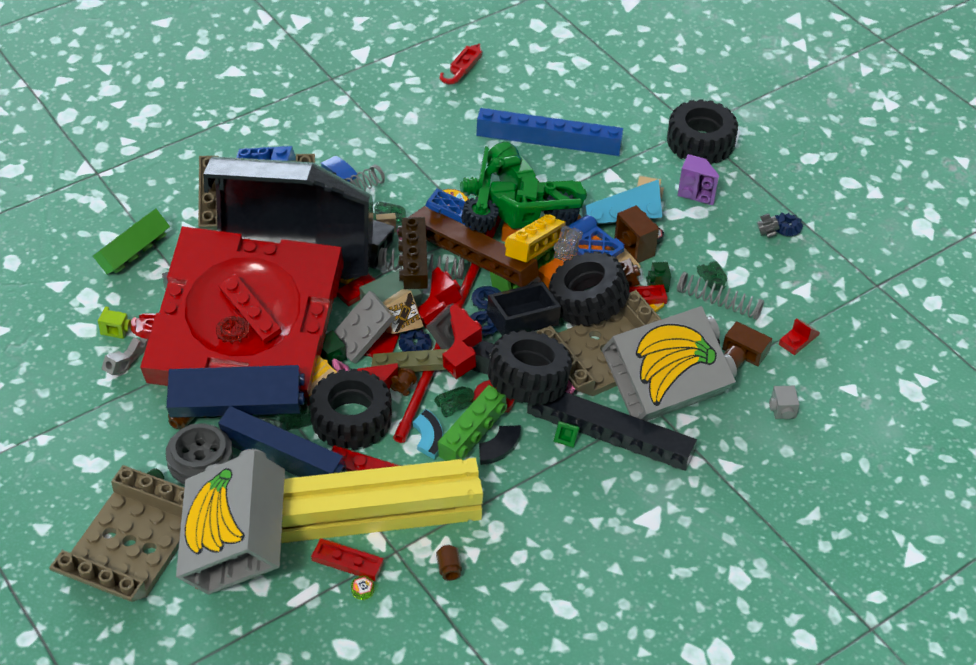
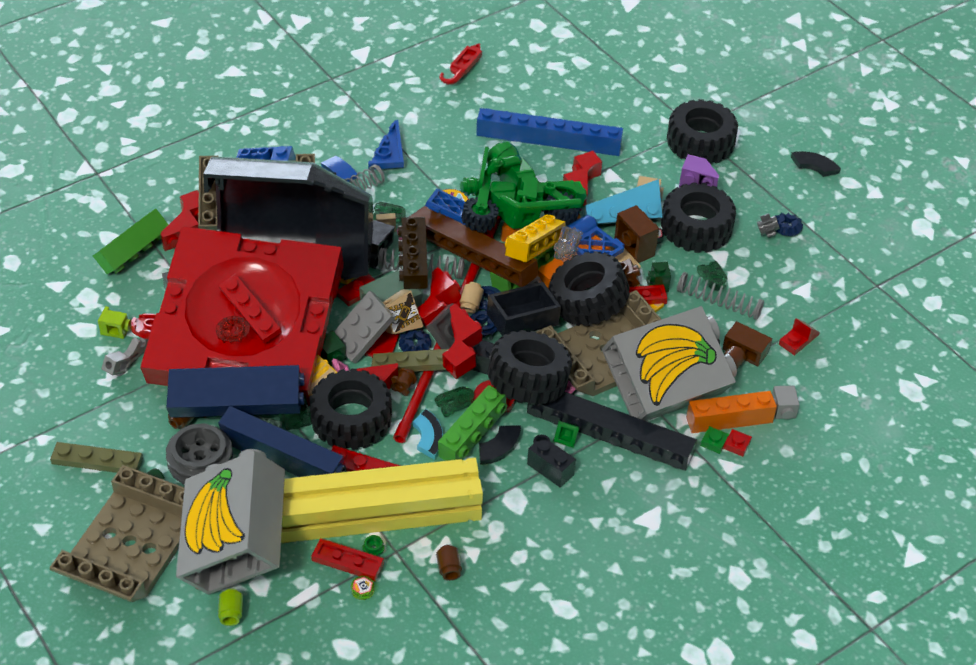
none -> olive plate [50,442,143,473]
none -> red arch [161,190,199,251]
none -> lime brick [218,589,243,626]
none -> green plate [362,535,385,556]
none -> blue wing [368,120,404,170]
none -> tan brick [459,282,484,313]
none -> black hinge [527,434,576,488]
none -> red arch [563,151,602,211]
none -> black tyre [661,183,736,253]
none -> orange brick [686,391,777,433]
none -> green plate [700,426,729,454]
none -> red plate [723,429,752,457]
none -> black tile [791,151,841,177]

